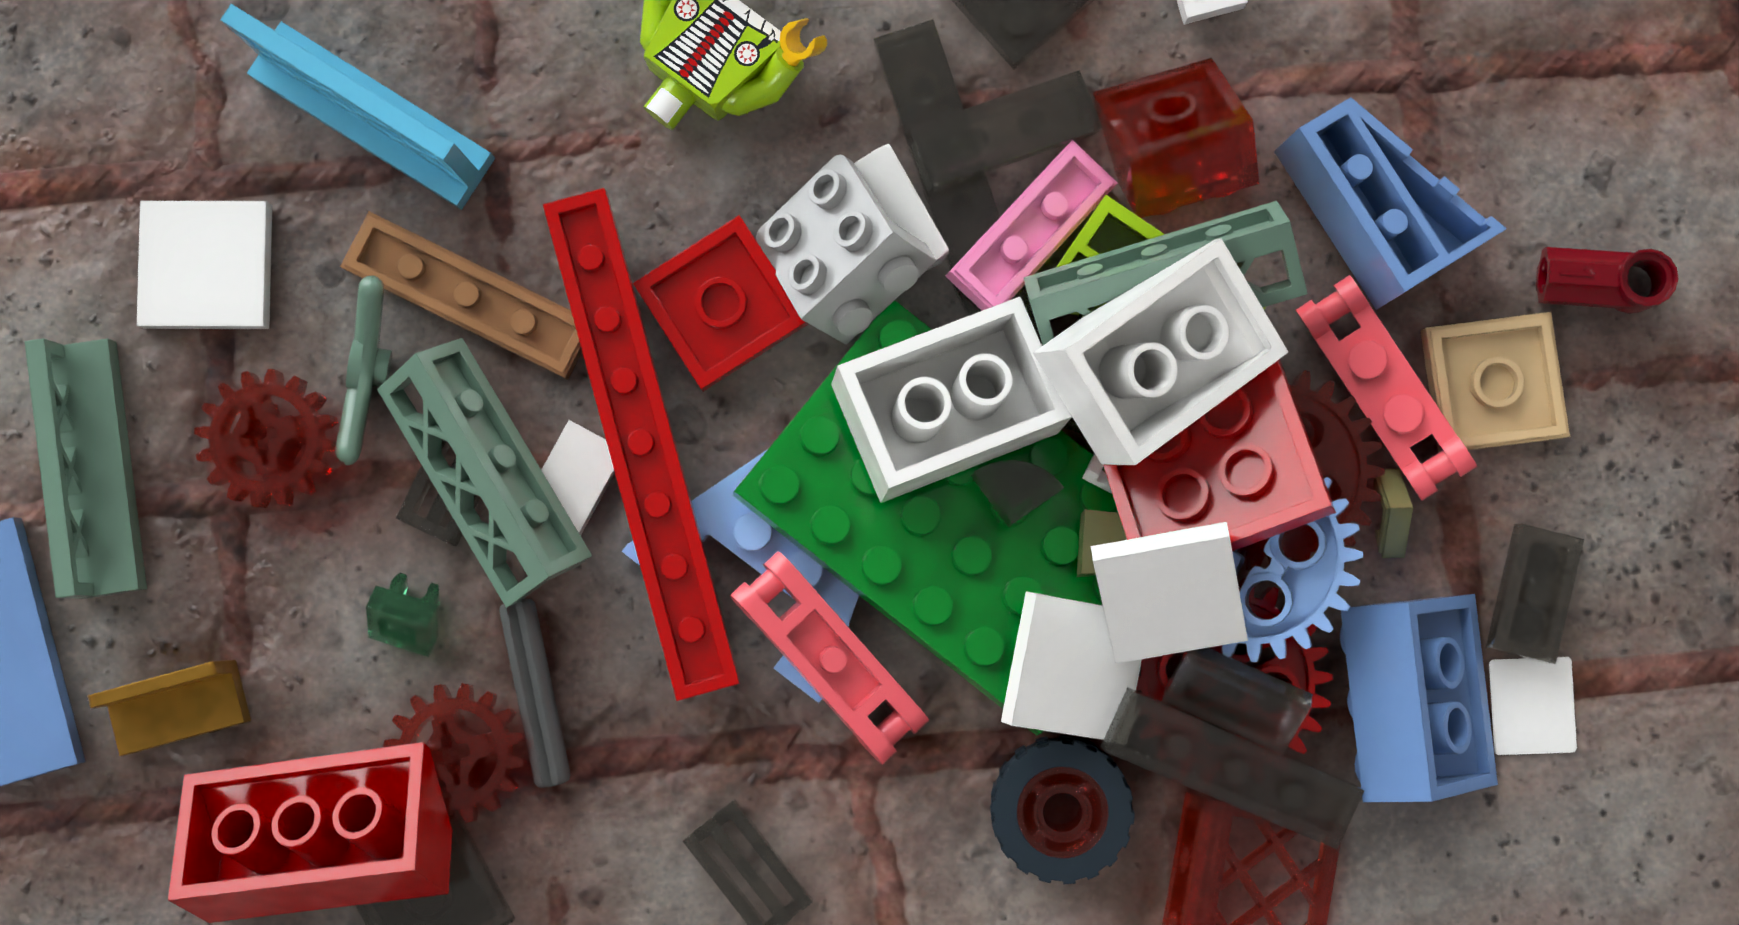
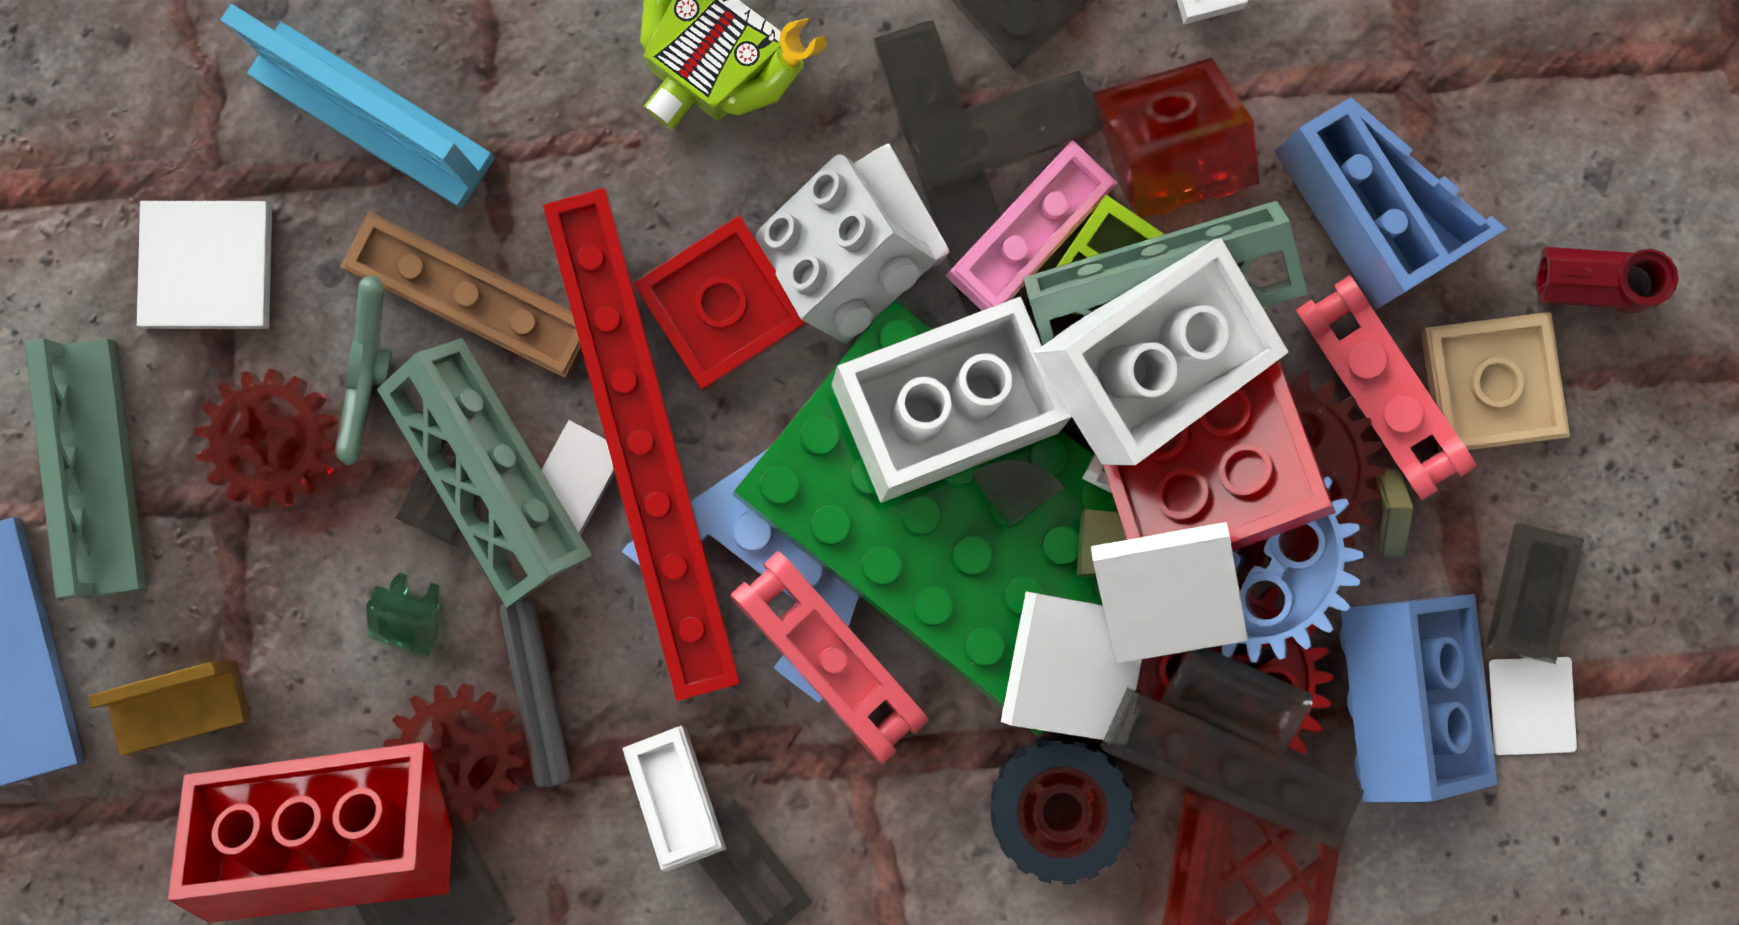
none -> white tile [622,725,726,872]

